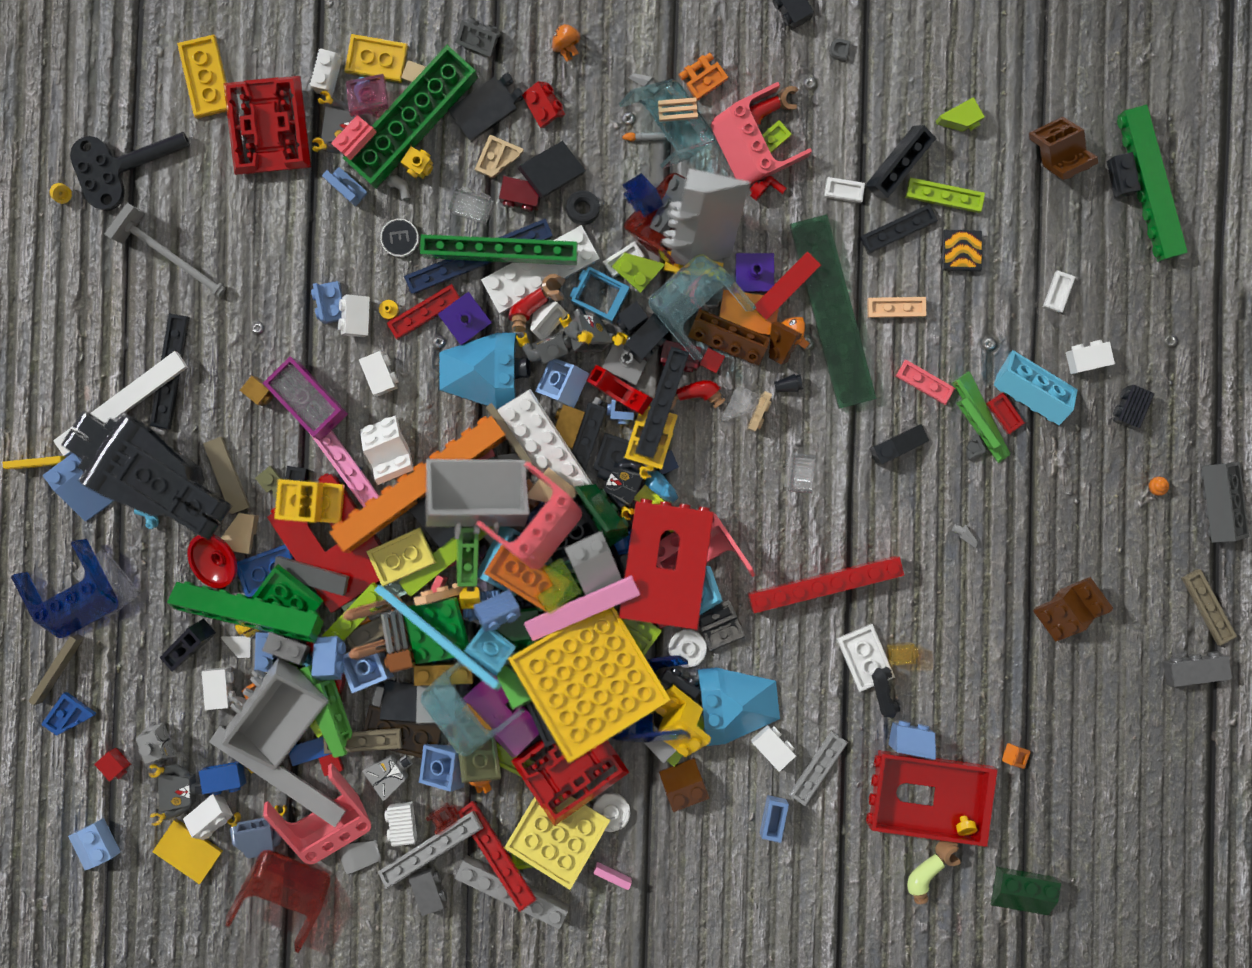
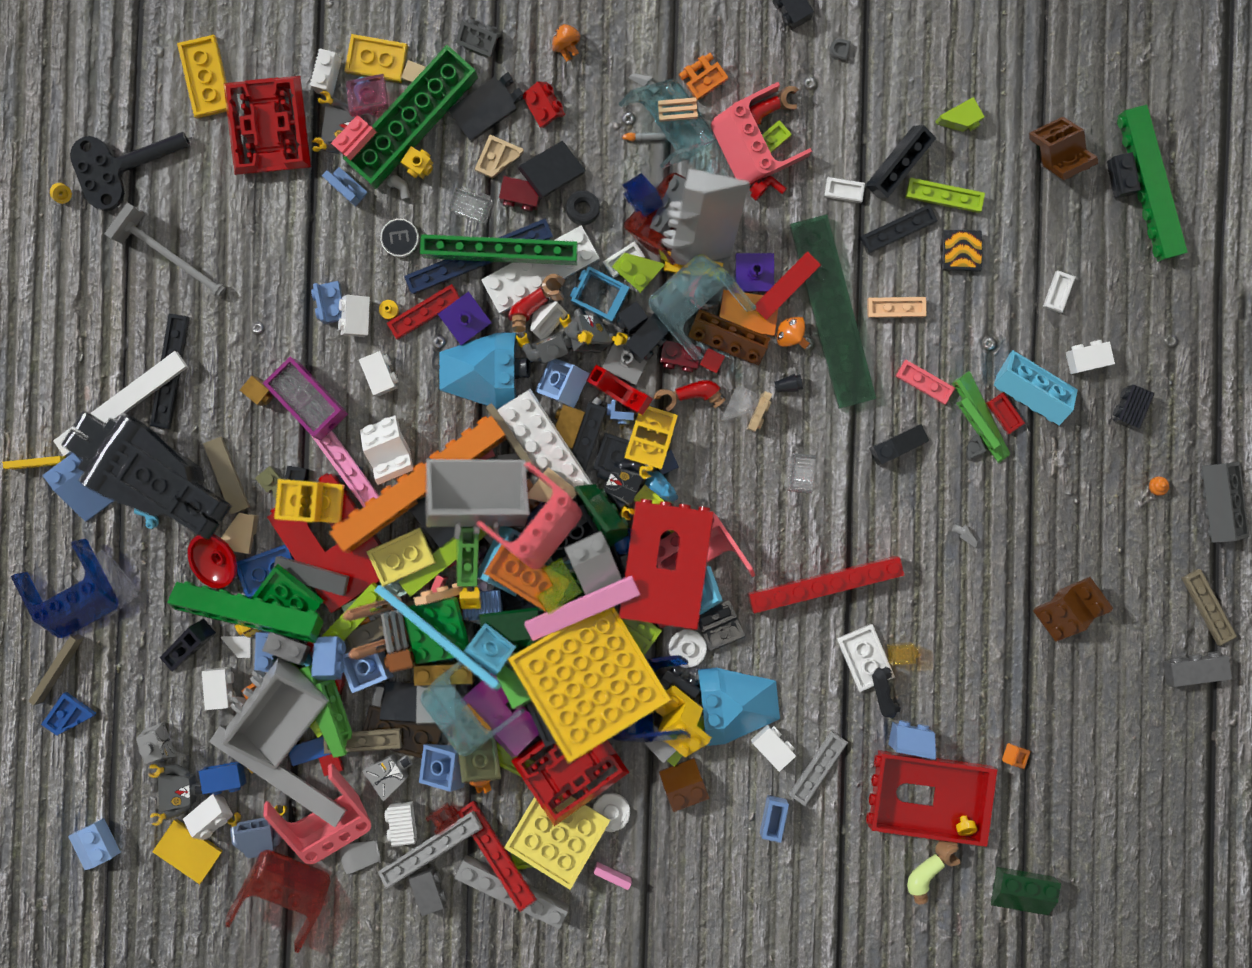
red brick [94,748,132,782] -> none
medium blue brick [474,589,520,632] -> none
black tile [635,346,690,460] -> none
reddish brown wing [769,321,802,365] -> none

